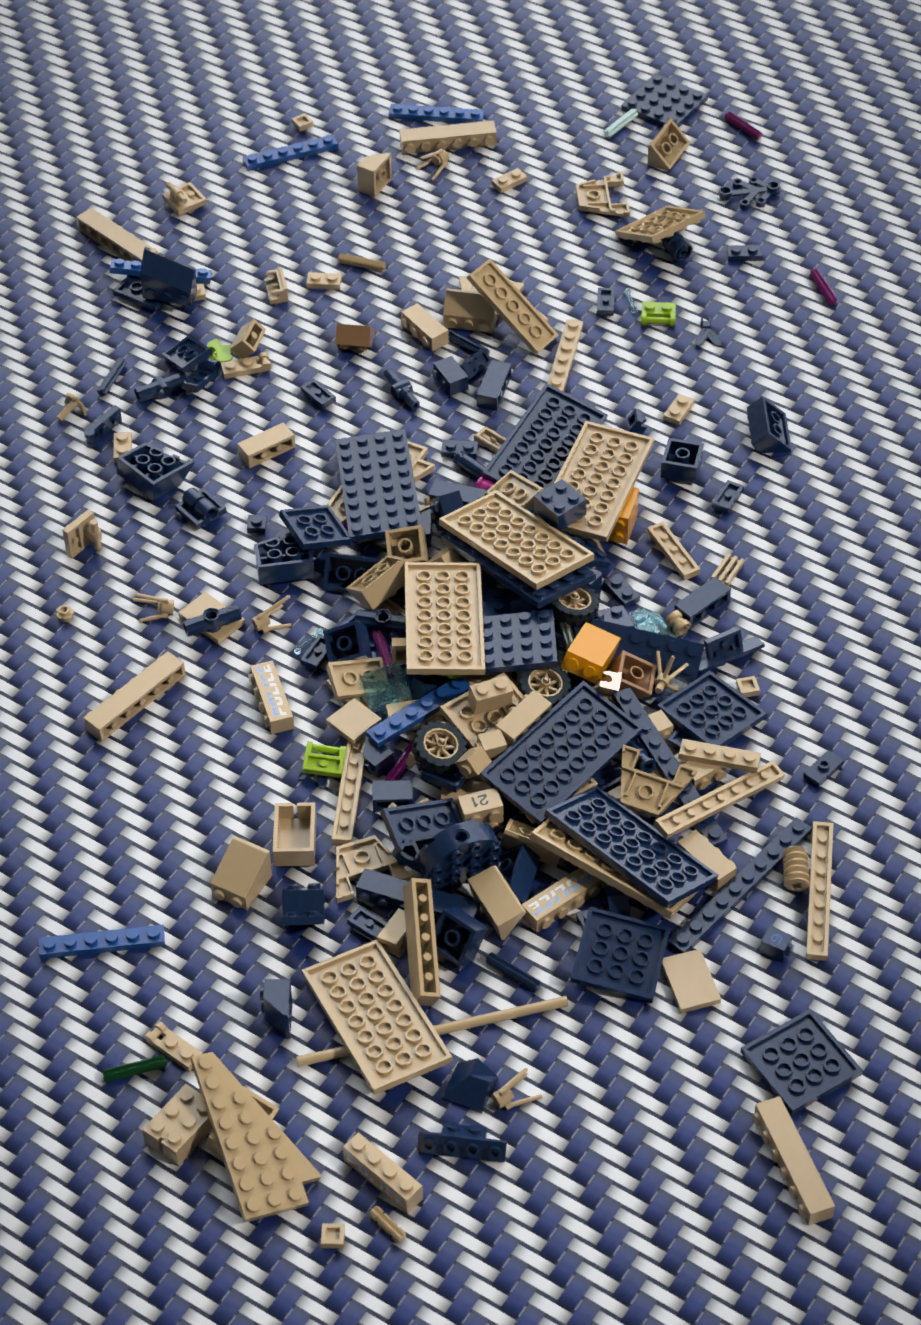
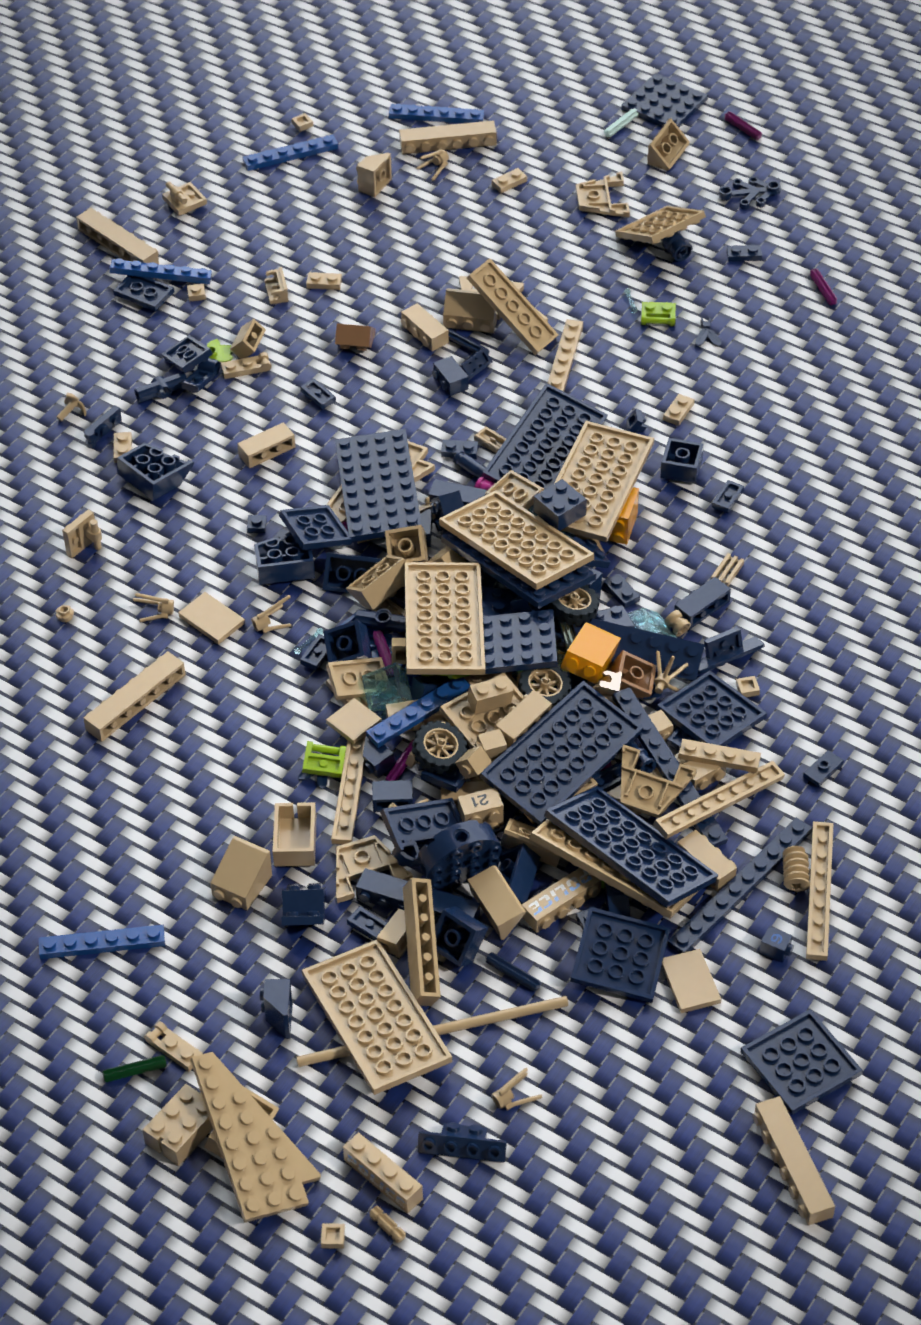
dark blue axle [97,357,127,396] -> none
dark blue wedge [140,247,197,306] -> none
dark blue plate [175,488,227,530] -> none
dark blue piece [182,604,242,637] -> none
tan brick [248,660,294,734] -> none
tan axle [338,253,386,272] -> none
dark blue pin [383,369,420,410] -> none
dark blue slope [442,1058,498,1113] -> none
brick [474,360,512,411] -> none
plate [596,288,615,316] -> none
tan plate [647,521,700,580] -> none
dark blue slope [746,396,792,453] -> none

